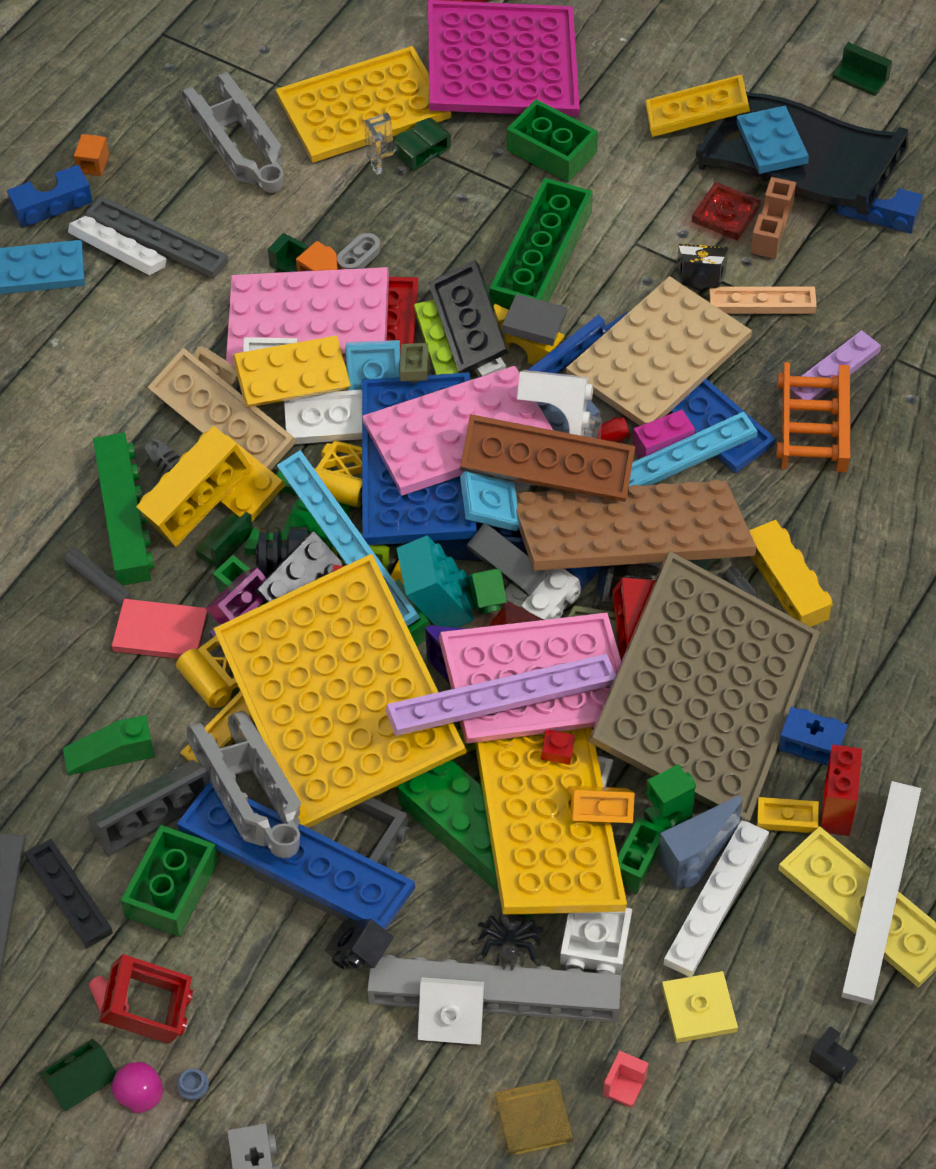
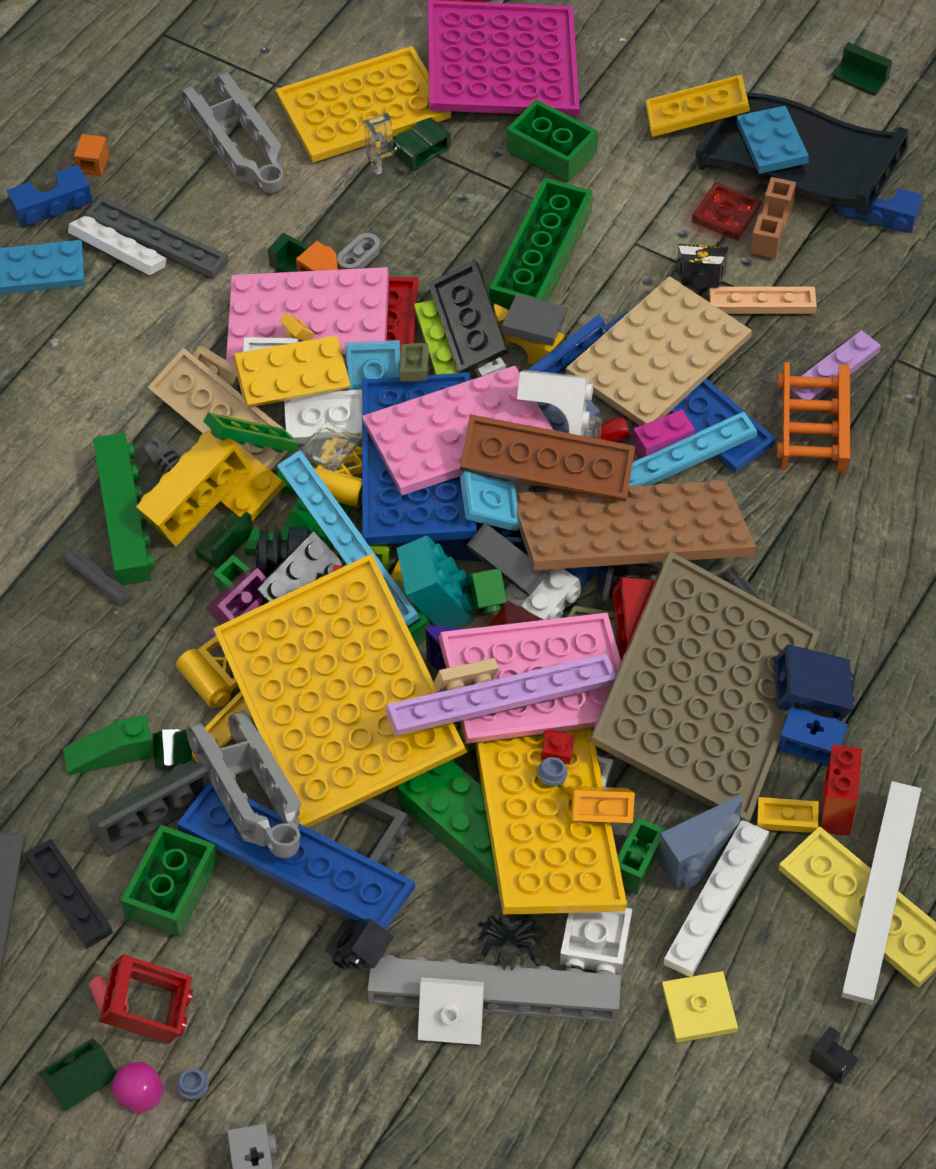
coral tile [112,599,208,659] -> none
clear yellow tile [495,1079,573,1155] -> none
coral panel [603,1050,649,1107] -> none
green arch [644,764,696,830] -> none
yellow brick [749,520,833,627] -> none
none -> dark green panel [153,729,192,769]
none -> green plate [203,412,300,453]
none -> yellow plate [280,312,315,341]
none -> clear piece [298,421,362,472]
none -> tan plate [433,658,499,693]
none -> sand blue plate [537,757,568,786]
none -> dark blue panel [774,644,855,722]

